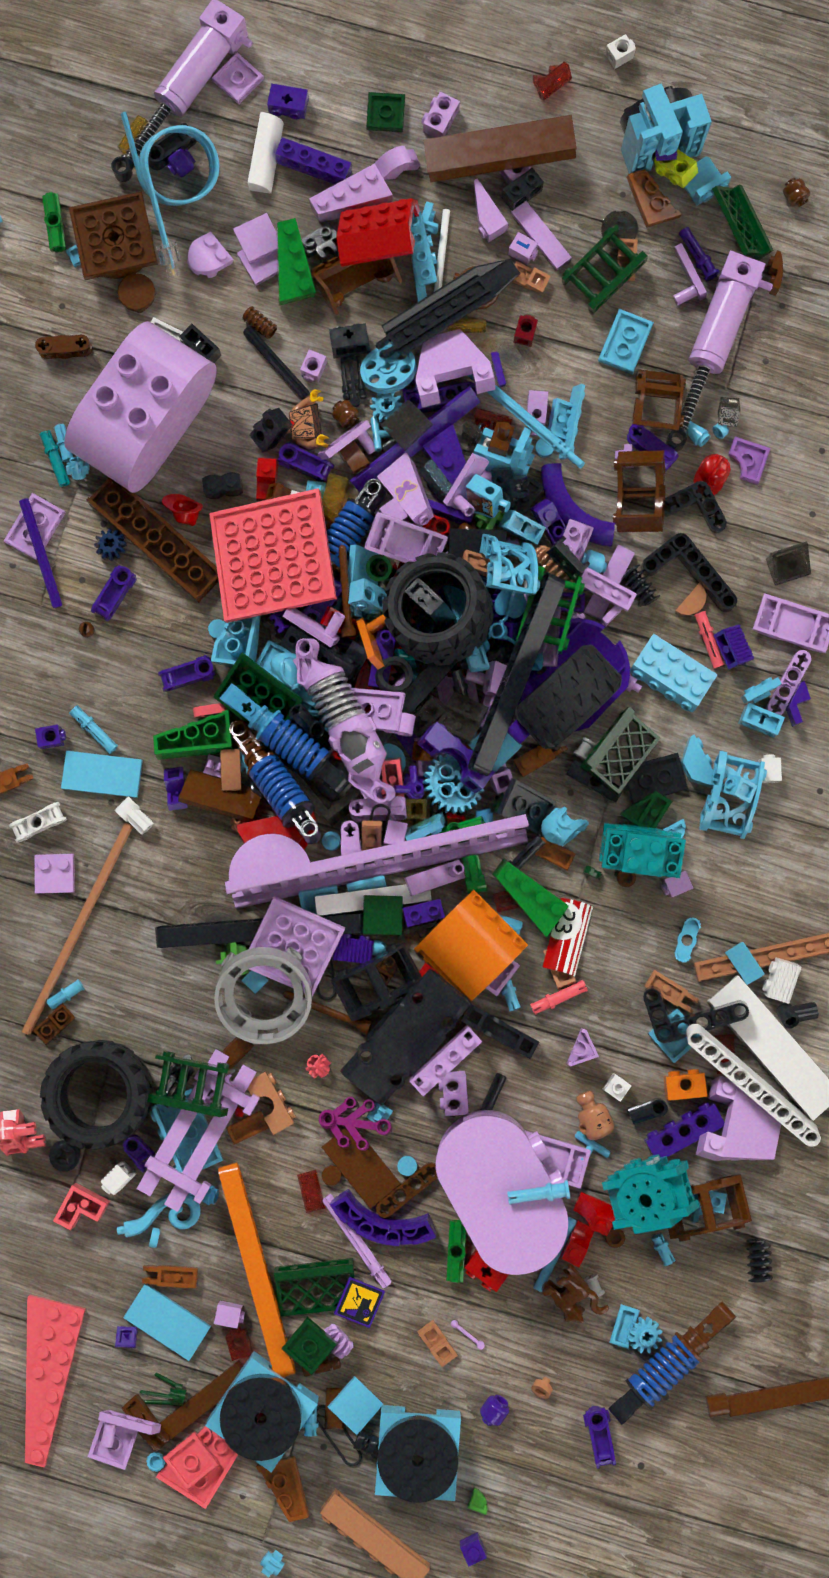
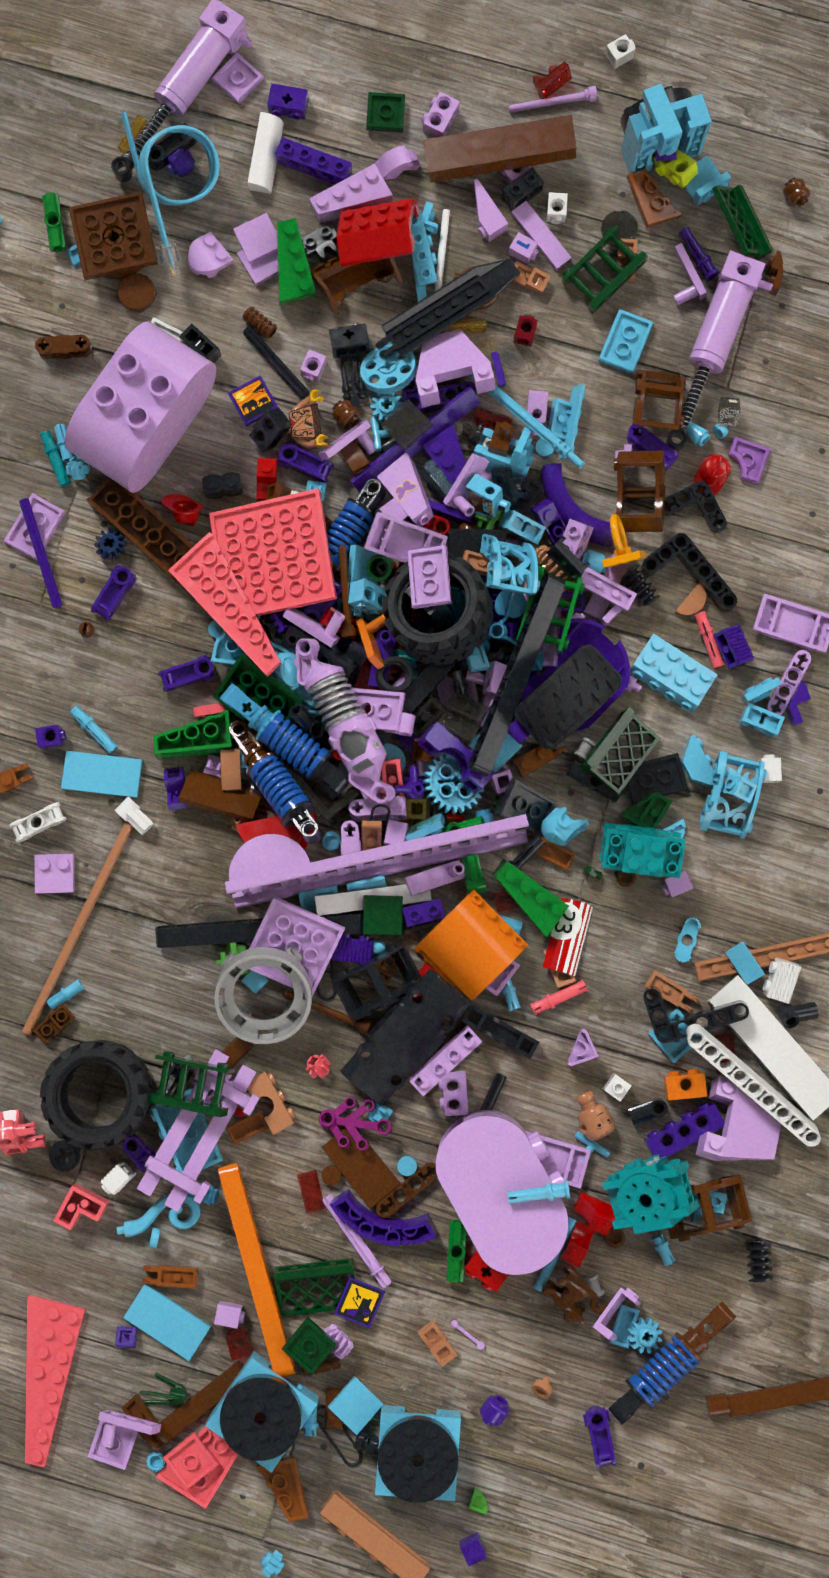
clear yellow brick [322,473,349,518] -> none
clear smoke slope [766,541,811,586] -> none
none -> coral wing [168,532,282,677]
none -> tile [228,375,278,426]
none -> lavender tile [407,545,452,609]
none -> lavender piece [509,86,597,113]
none -> white brick [546,192,568,224]
none -> lavender panel [593,1288,641,1343]
none -> light orange tile [602,514,647,568]

